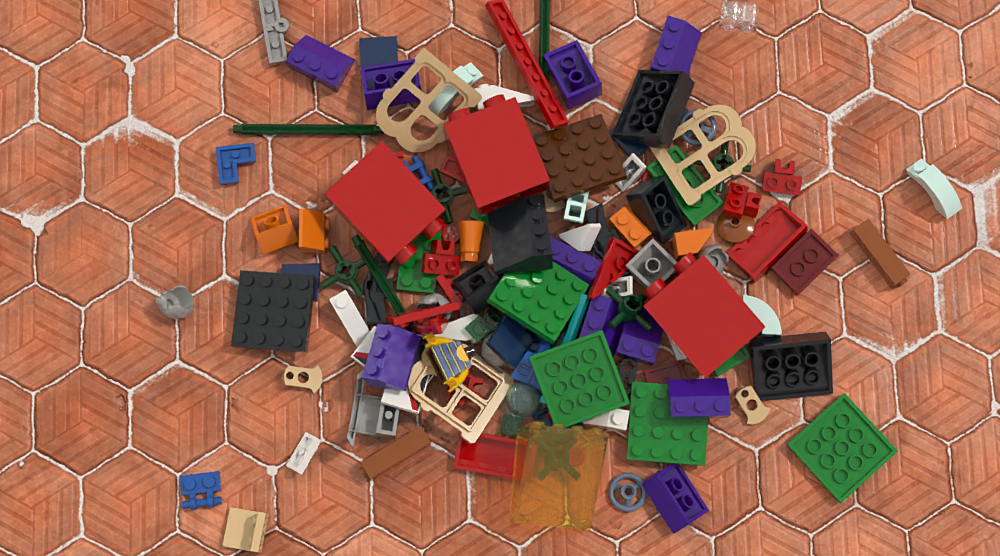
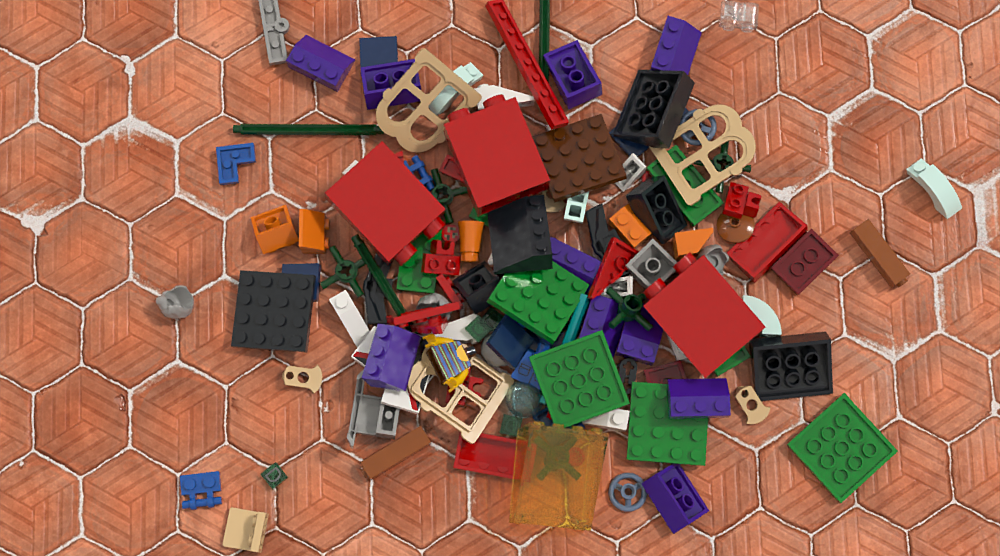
white plate [286,432,321,475] -> none
white slope [559,223,601,251] -> none
red plate [761,159,802,196] -> none
none -> clear green tile [261,462,289,490]

